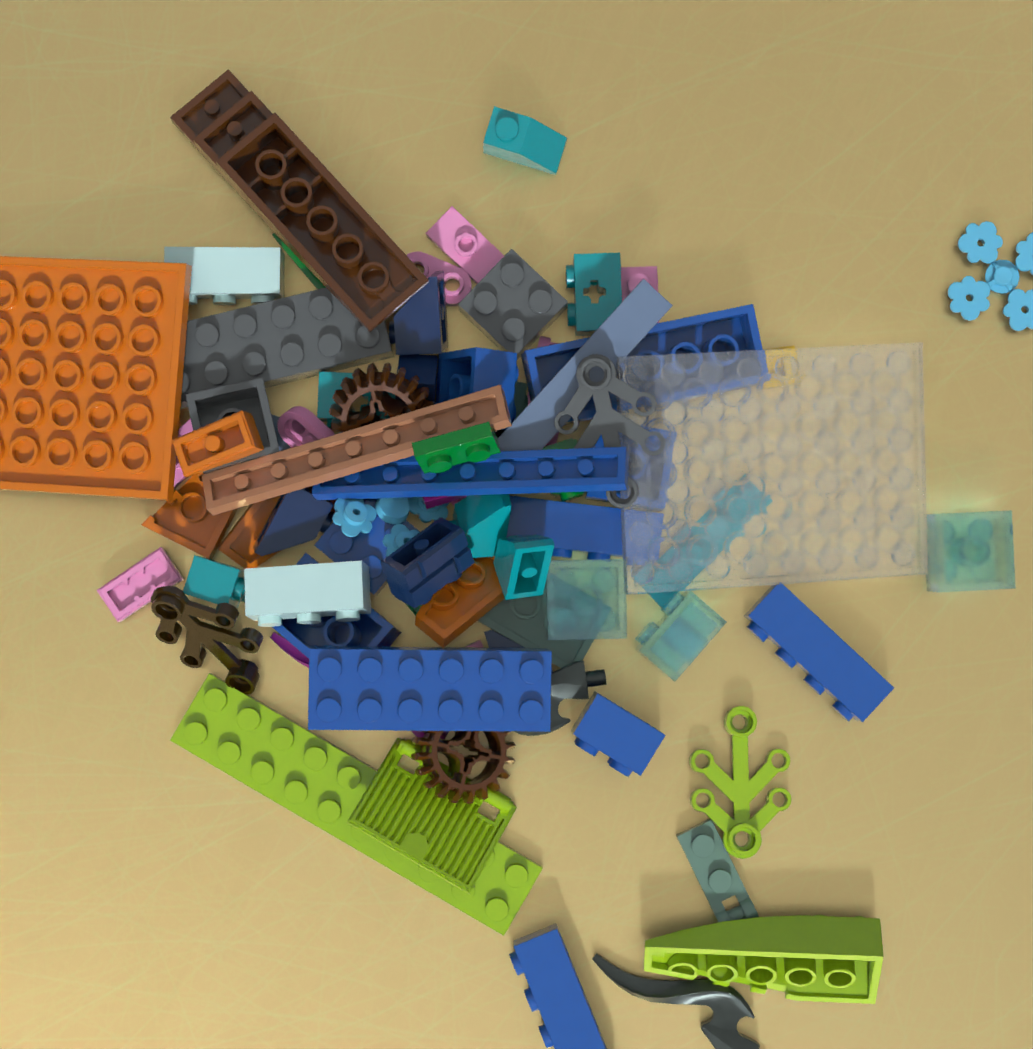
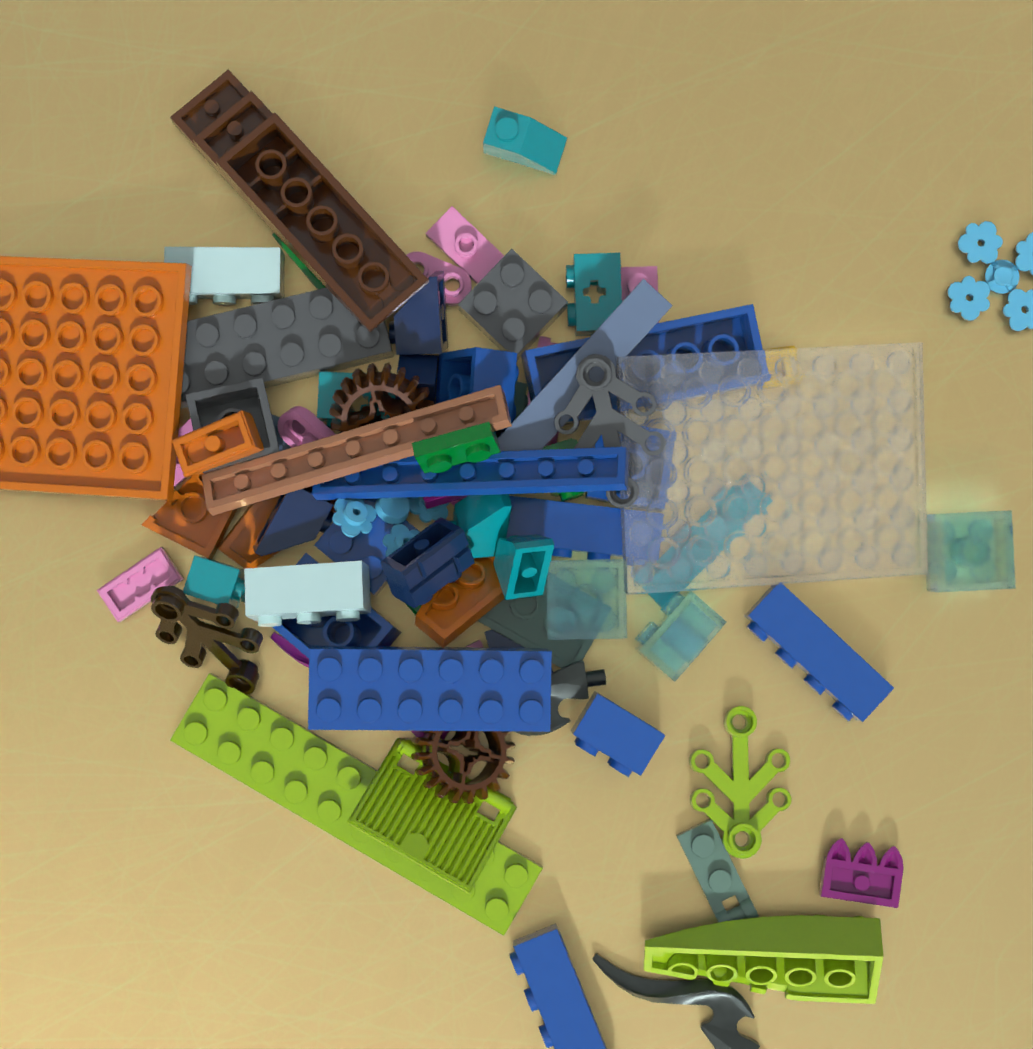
none -> magenta plate [819,838,904,908]

